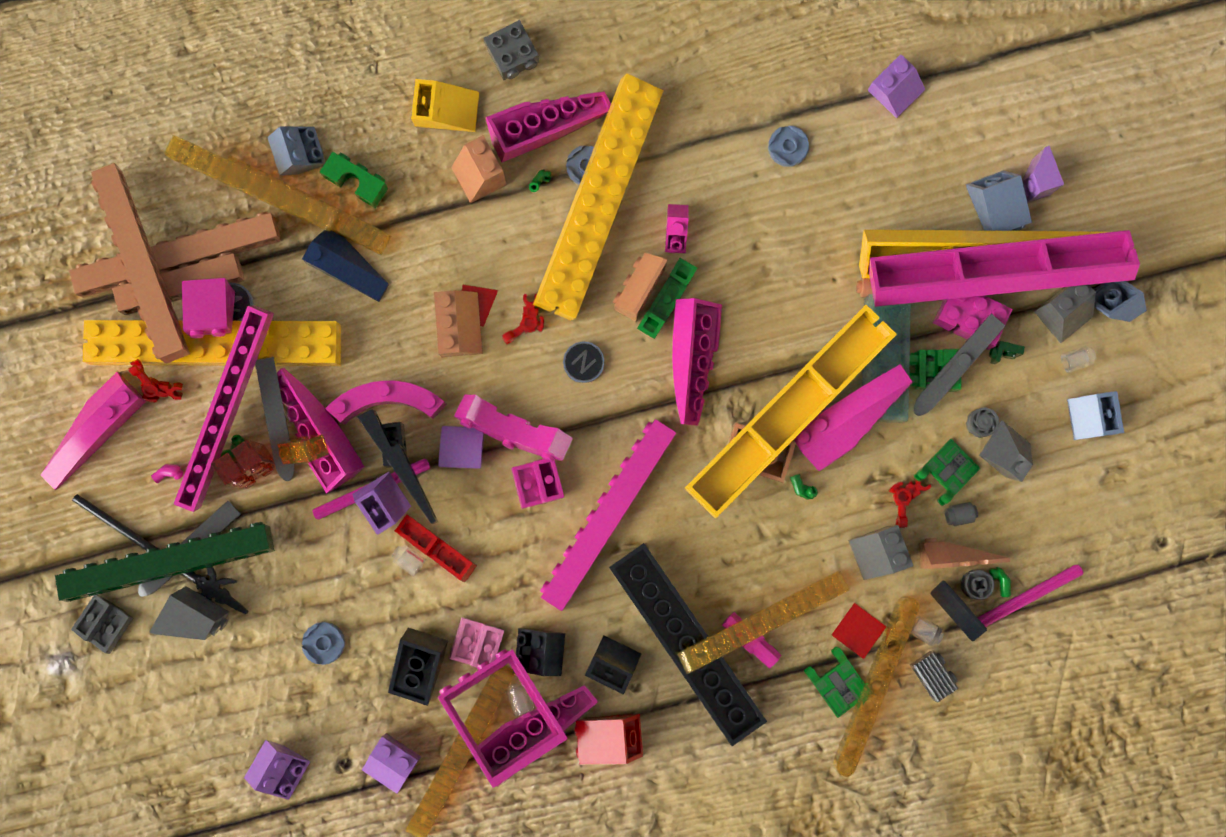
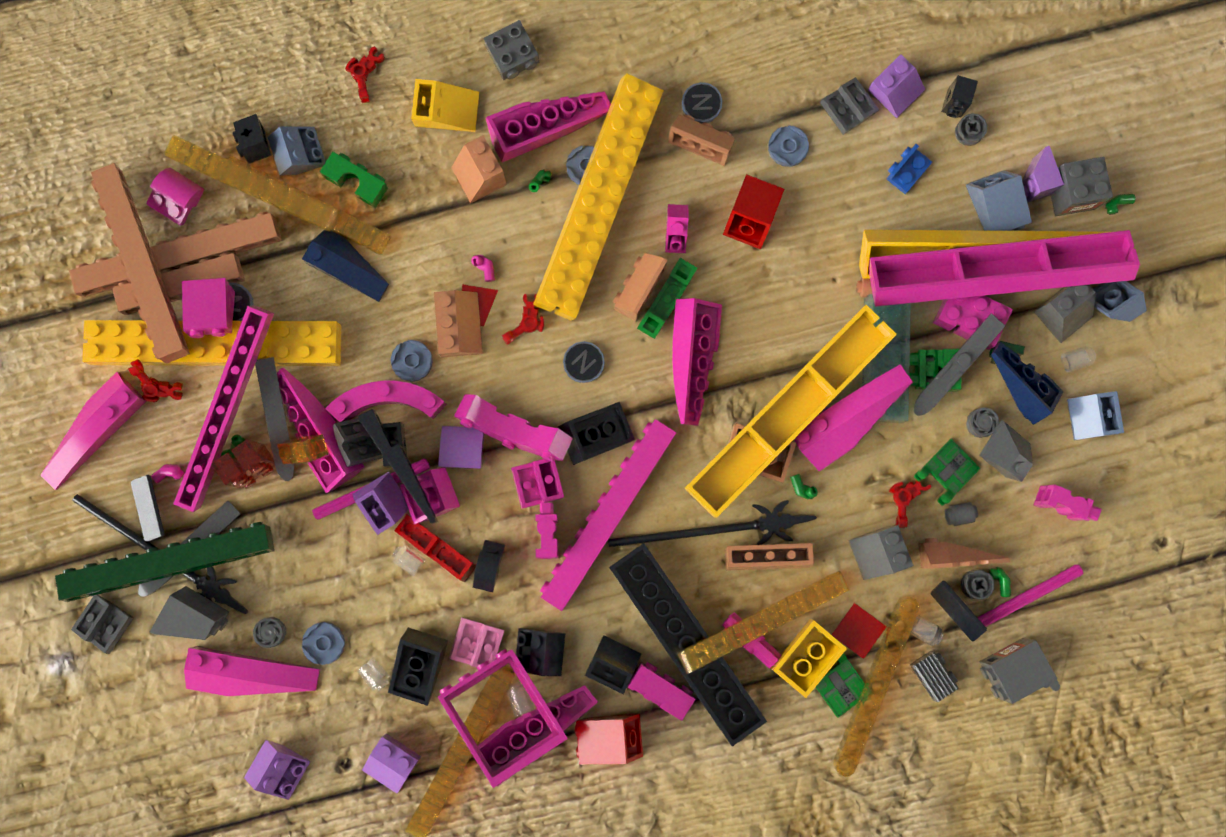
none -> slope [131,475,165,542]
none -> dark pink brick [146,168,204,226]
none -> dark pink wedge [184,646,320,696]
none -> black brick [232,114,272,164]
none -> dark grey wheel [253,617,286,648]
none -> dark grey slope [333,418,383,467]
none -> red piece [345,46,385,103]
none -> clear brick [357,657,390,691]
none -> sand blue tile [391,340,433,382]
none -> dark pink slope [400,467,460,524]
none -> dark pink arm [471,255,495,282]
none -> black brick [473,540,505,592]
none -> dark pink hips [535,503,559,559]
none -> black slope [558,402,635,465]
none -> black piece [608,500,817,547]
none -> dark pink wedge [628,662,695,721]
none -> nougat slope [668,114,735,166]
none -> black tile [682,82,722,124]
none -> red slope [723,174,785,249]
none -> nougat brick [725,543,814,571]
none -> yellow slope [770,619,847,698]
none -> dark grey slope [820,77,879,135]
none -> blue bracket [887,144,932,194]
none -> black brick [941,75,978,118]
none -> dark grey wheel [955,113,988,146]
none -> dark grey container [979,638,1060,704]
none -> dark blue wedge [991,342,1063,425]
none -> dark pink hips [1033,485,1102,521]
none -> dark grey container [1051,157,1113,217]
none -> green arm [1105,194,1136,215]

